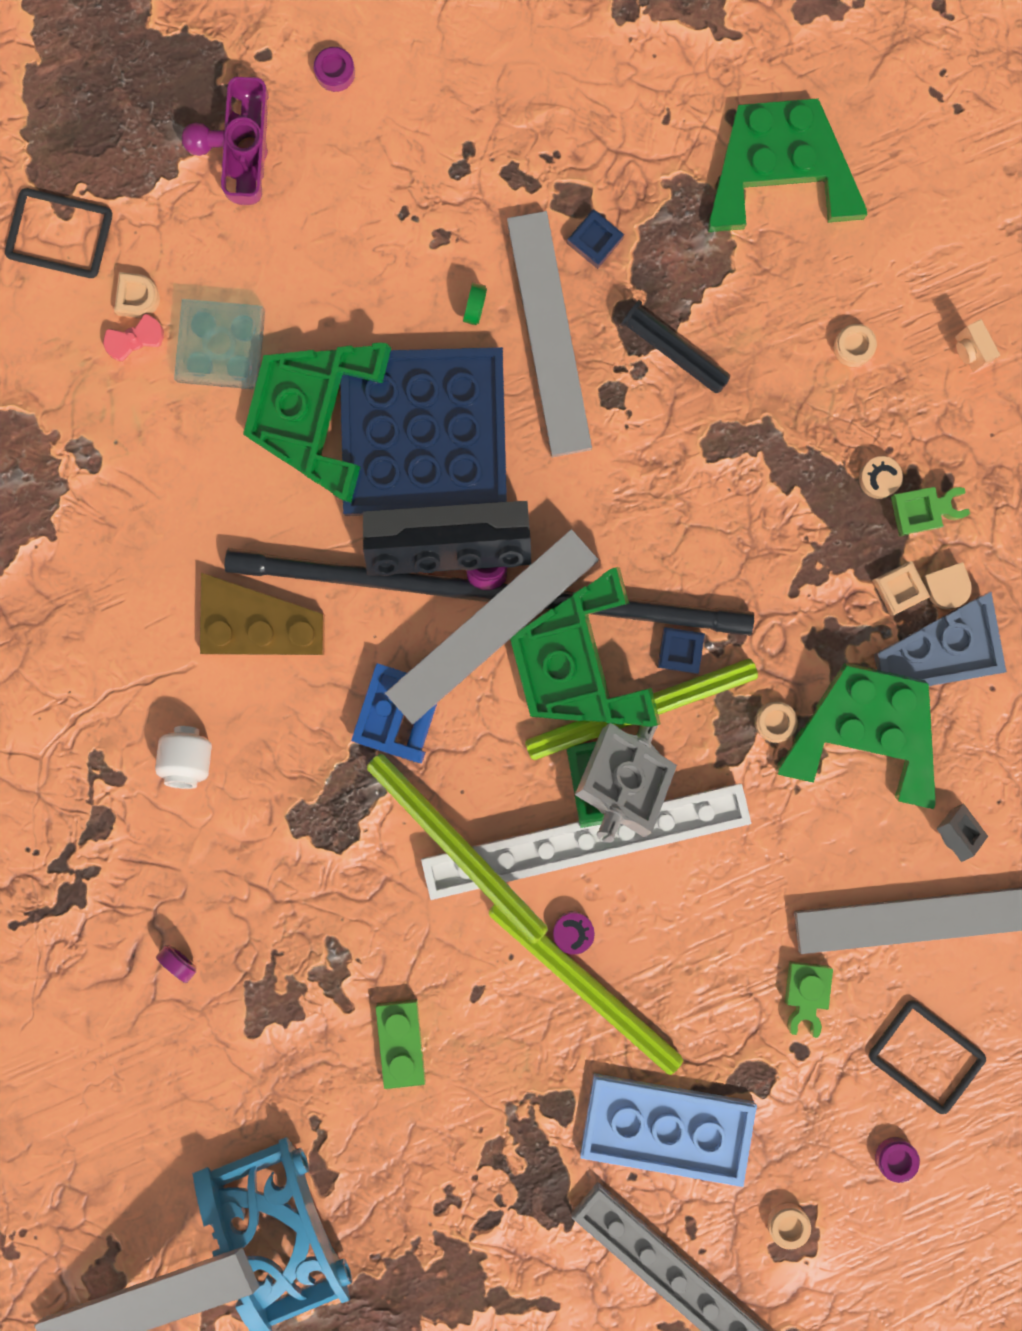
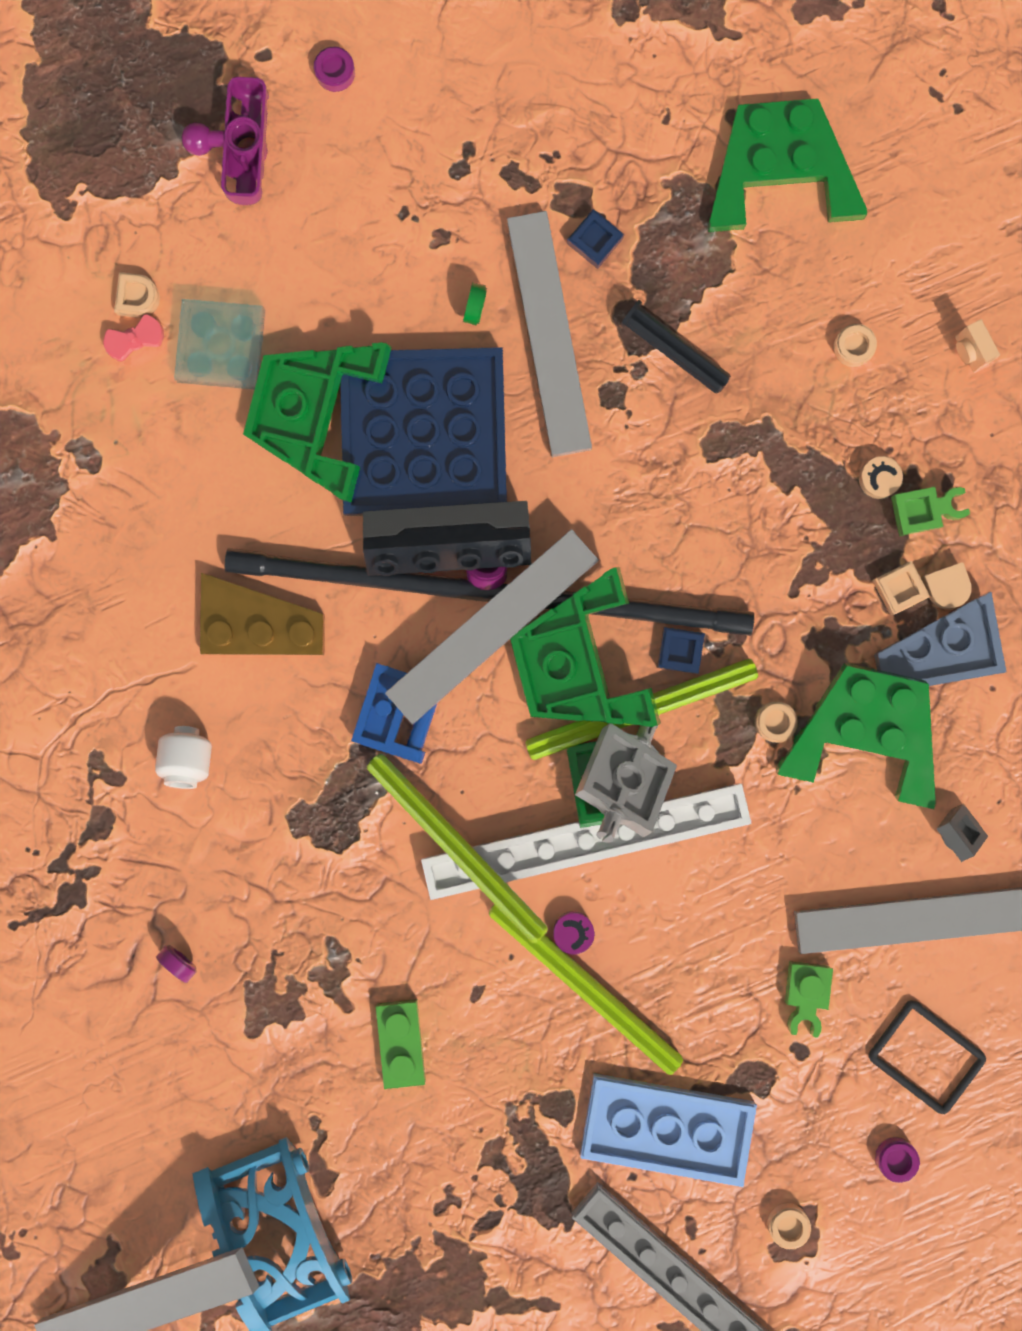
black piece [5,188,113,278] -> none

